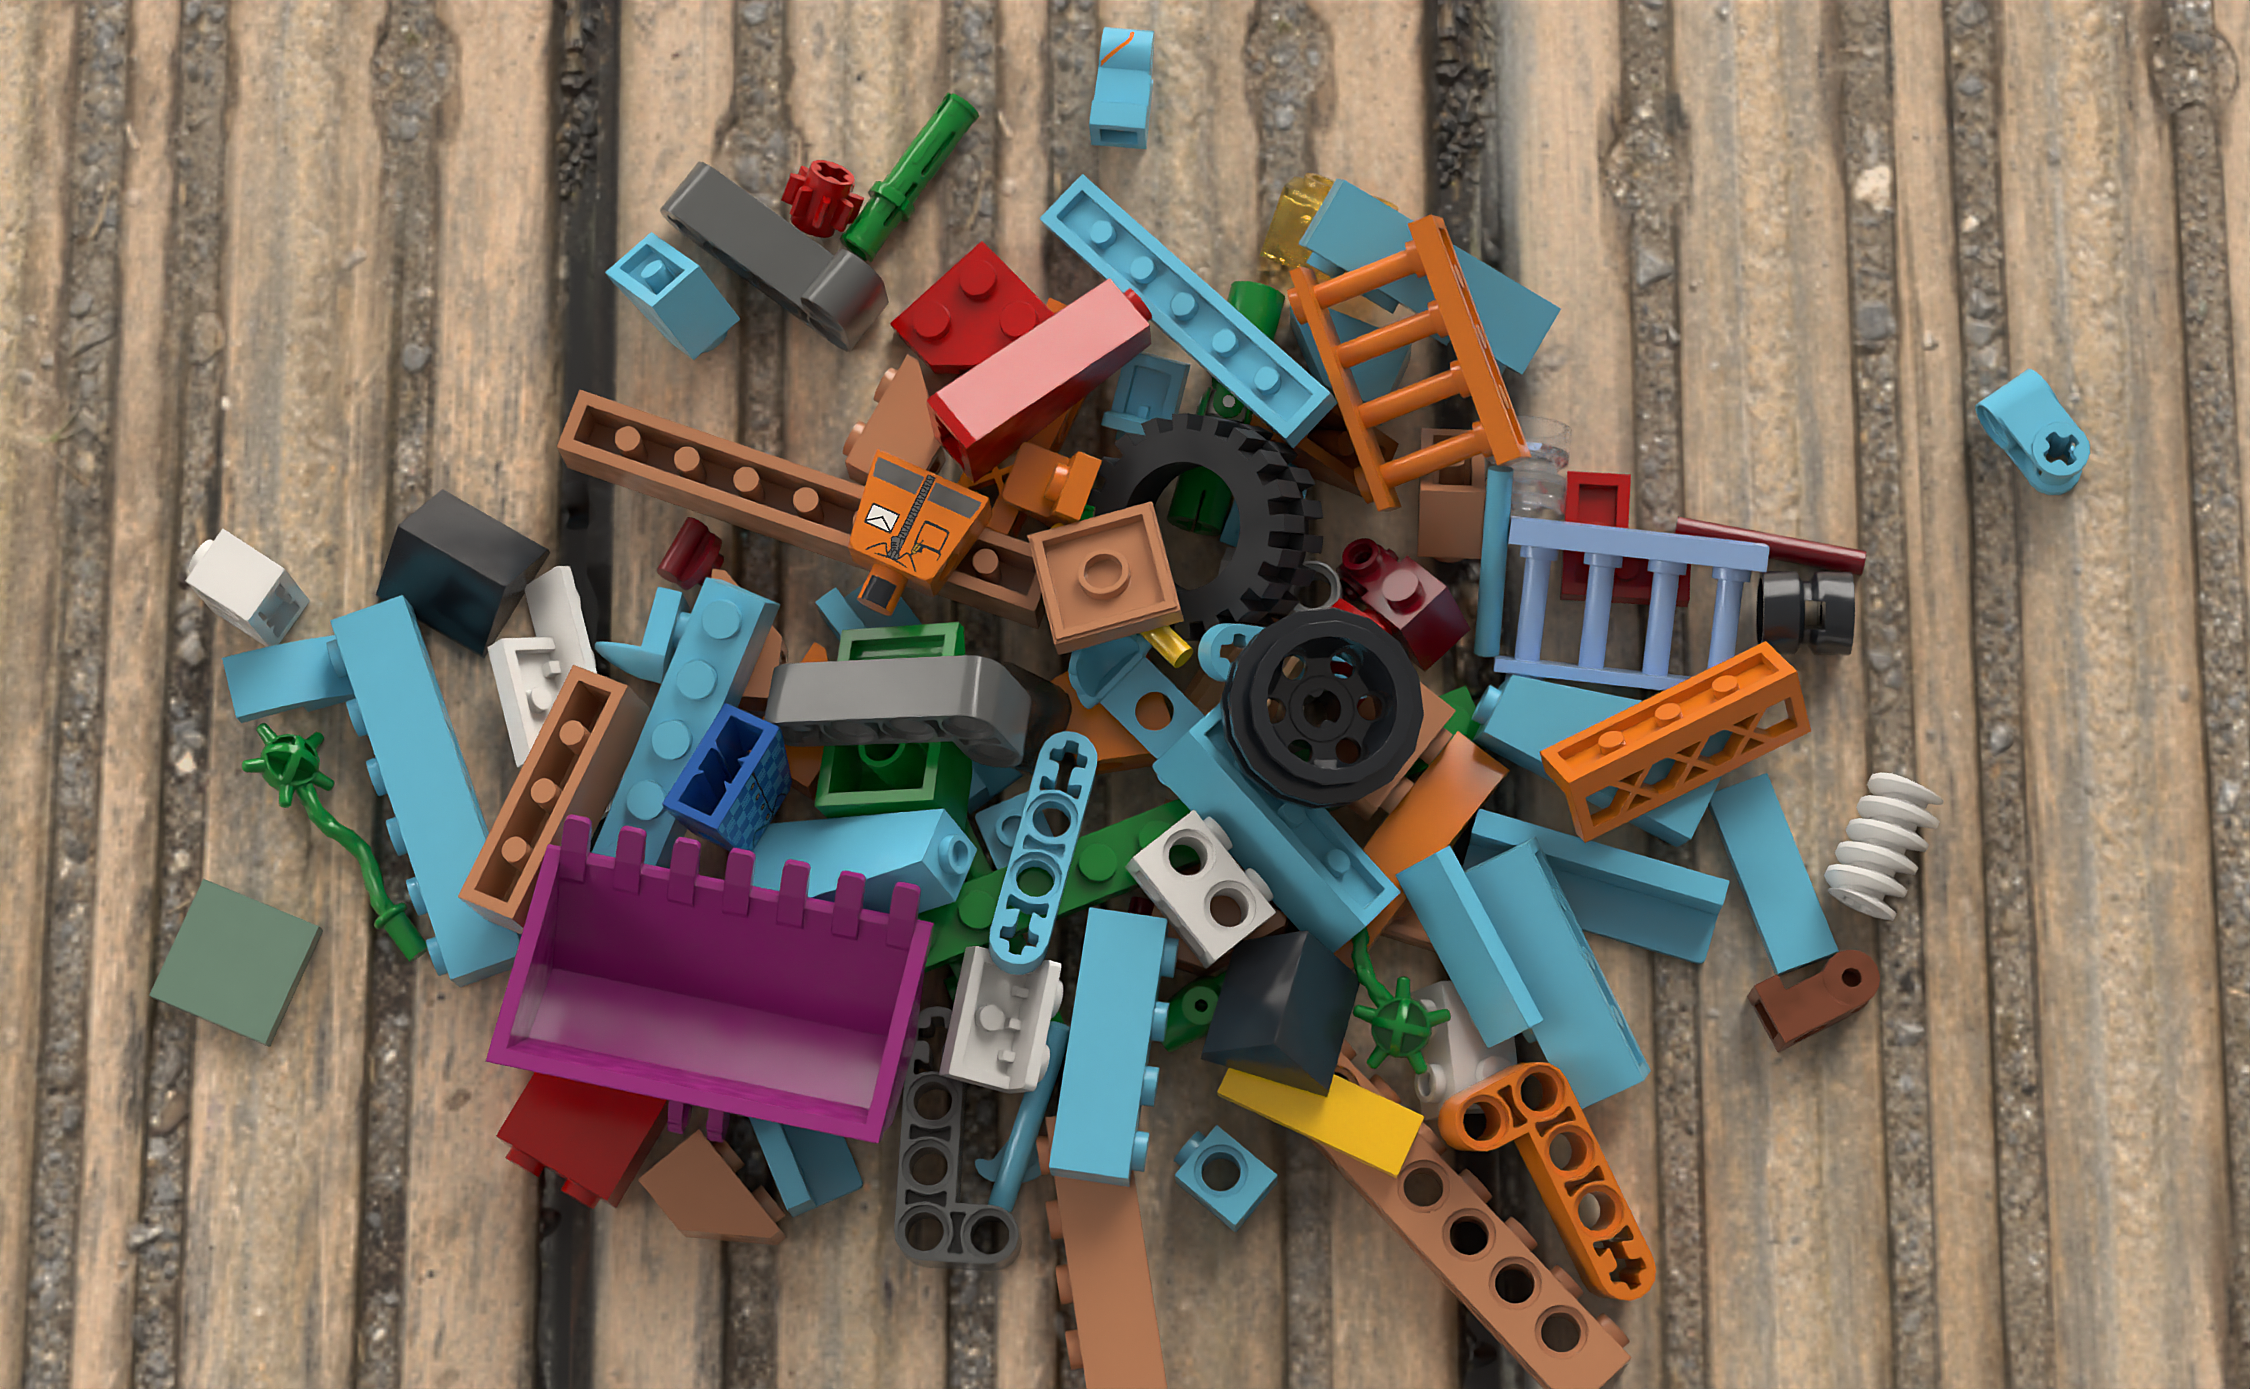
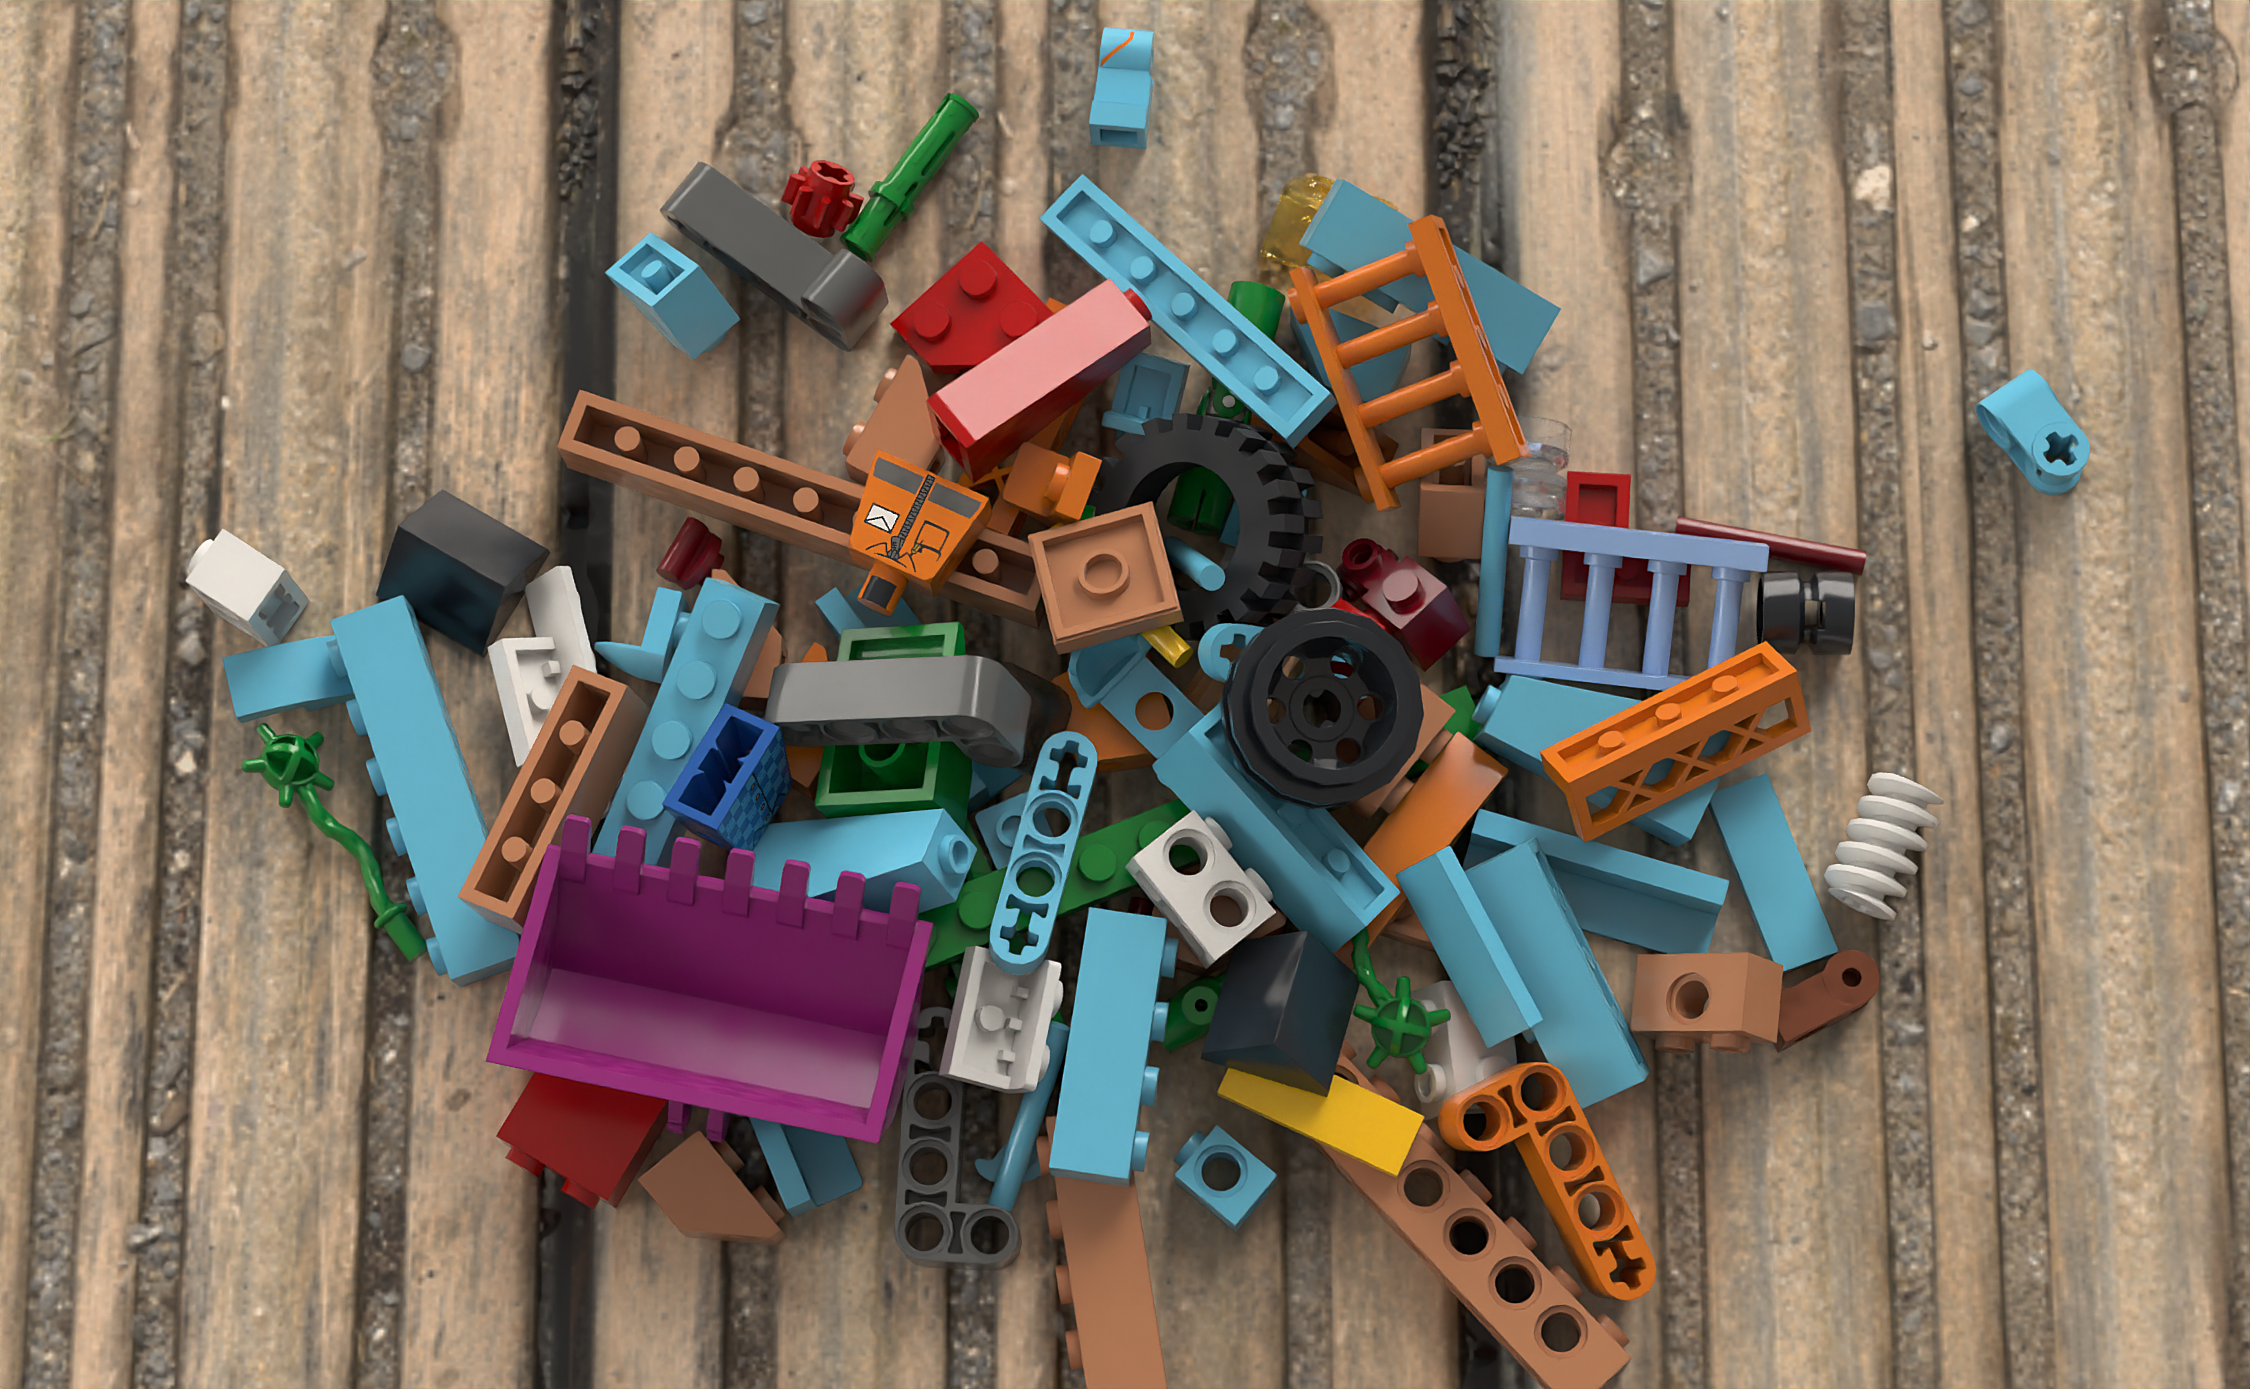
sand green tile [149,878,323,1047] -> none
none -> medium azure bar [1163,536,1225,591]
none -> nougat brick [1630,952,1783,1054]

